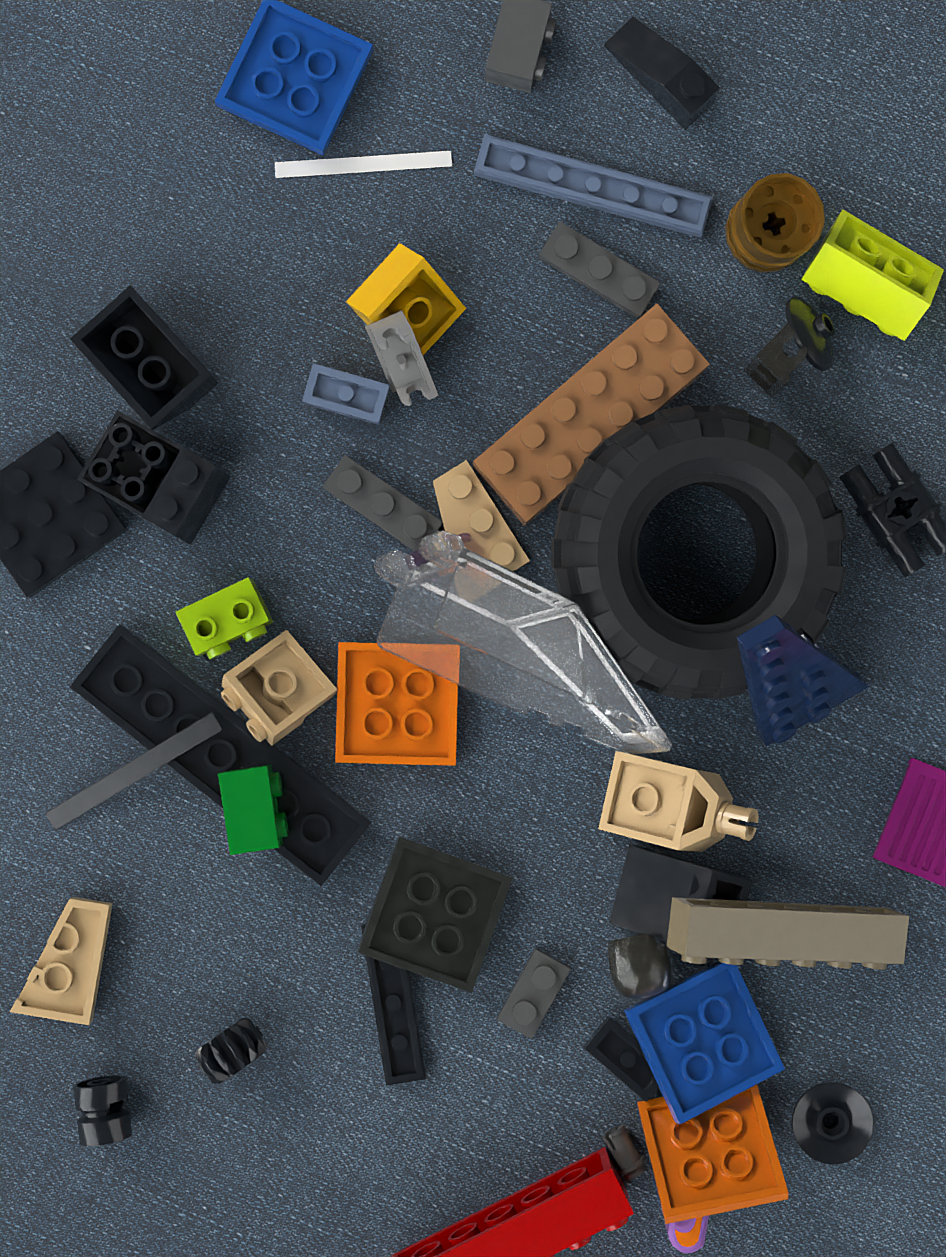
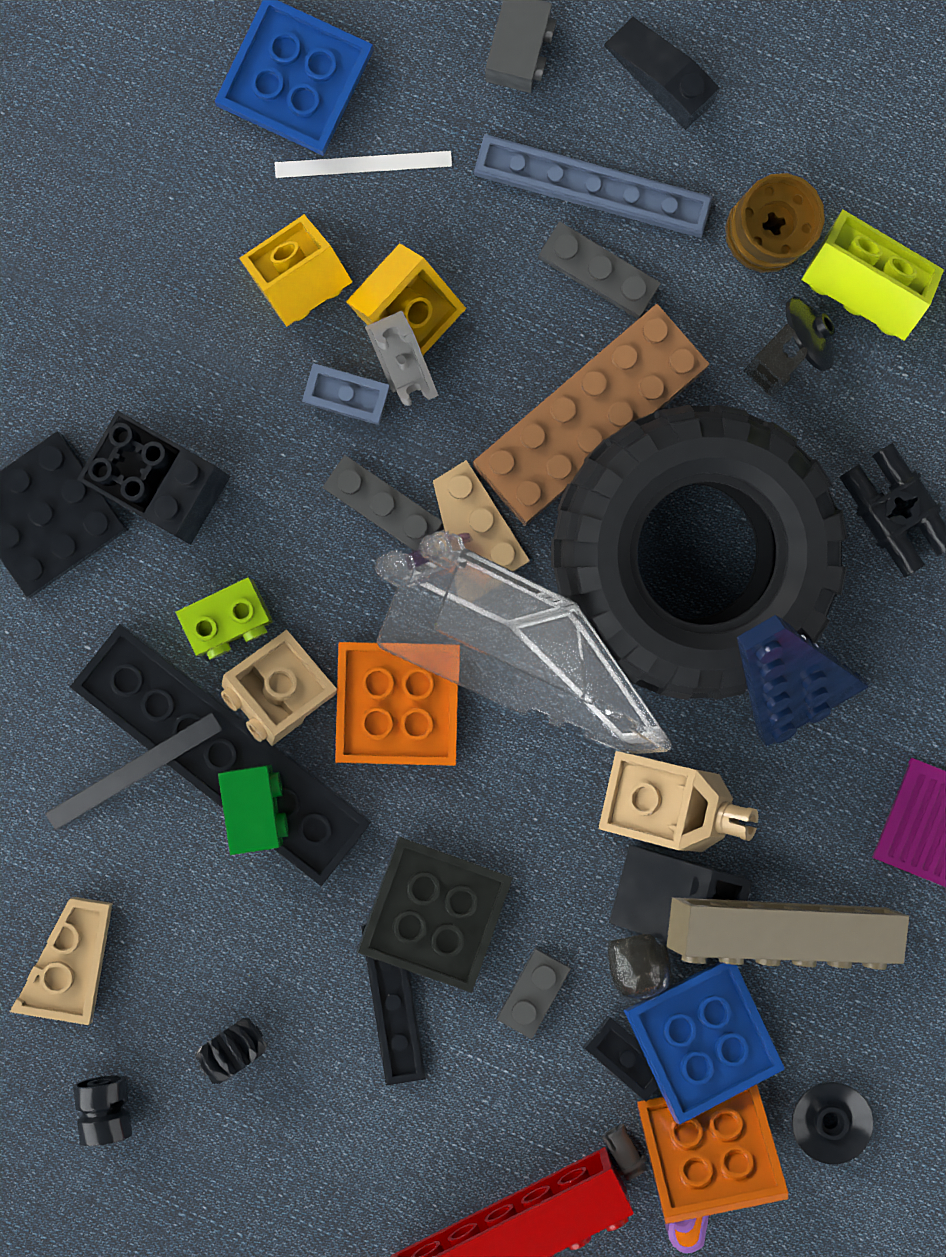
black slope [70,285,218,430] -> none
none -> yellow slope [239,214,352,327]

